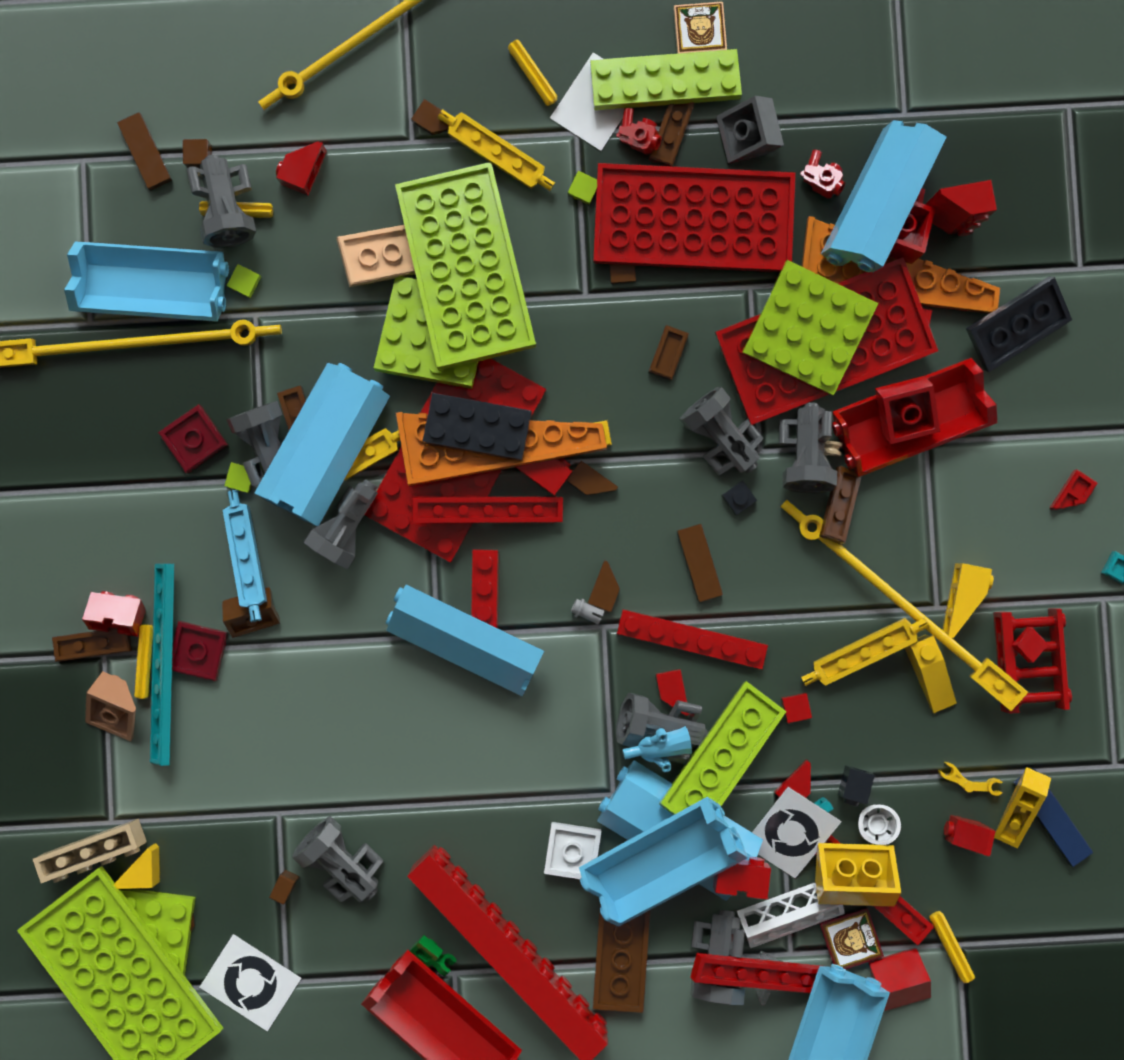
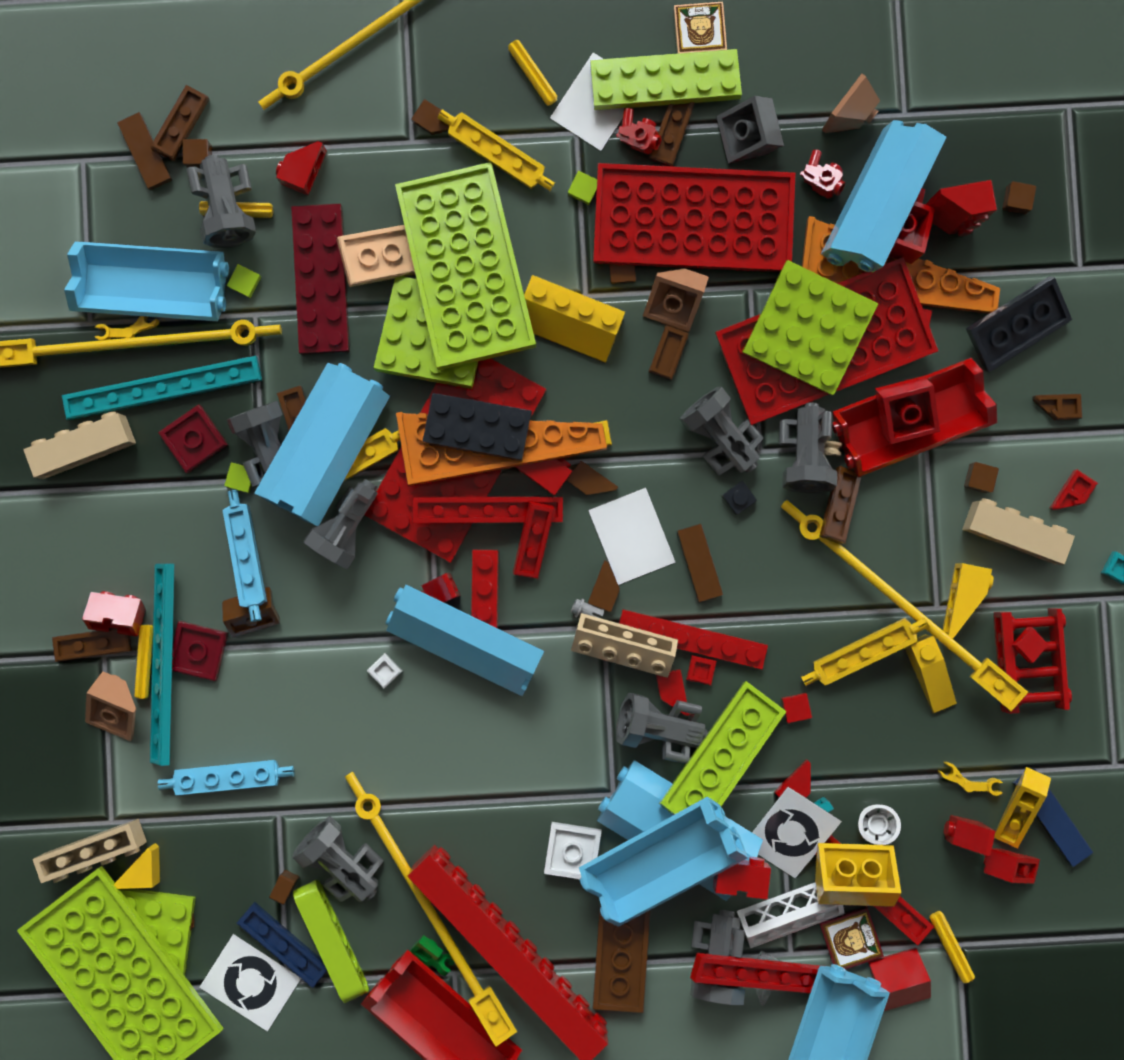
medium azure piece [622,726,692,772] -> none
black brick [838,765,875,806] -> none
none -> tan brick [23,412,136,479]
none -> teal tile [62,356,262,420]
none -> yellow piece [95,316,160,341]
none -> reddish brown tile [150,85,209,161]
none -> medium azure plate [158,760,295,796]
none -> dark blue tile [237,902,327,988]
none -> dark red plate [291,203,350,355]
none -> lime beam [293,880,369,1003]
none -> yellow bar [345,772,517,1046]
none -> white tile [367,653,402,689]
none -> red slope [421,573,461,603]
none -> red tile [513,501,555,579]
none -> yellow slope [524,275,625,363]
none -> tan brick [571,613,678,678]
none -> white sticker [589,488,675,585]
none -> nougat slope [643,269,708,332]
none -> red tile [686,655,716,685]
none -> nougat slope [822,74,880,133]
none -> tan brick [962,498,1075,565]
none -> reddish brown piece [964,462,999,493]
none -> red slope [984,848,1040,884]
none -> reddish brown piece [1002,181,1036,214]
none -> reddish brown tile [1032,394,1082,420]

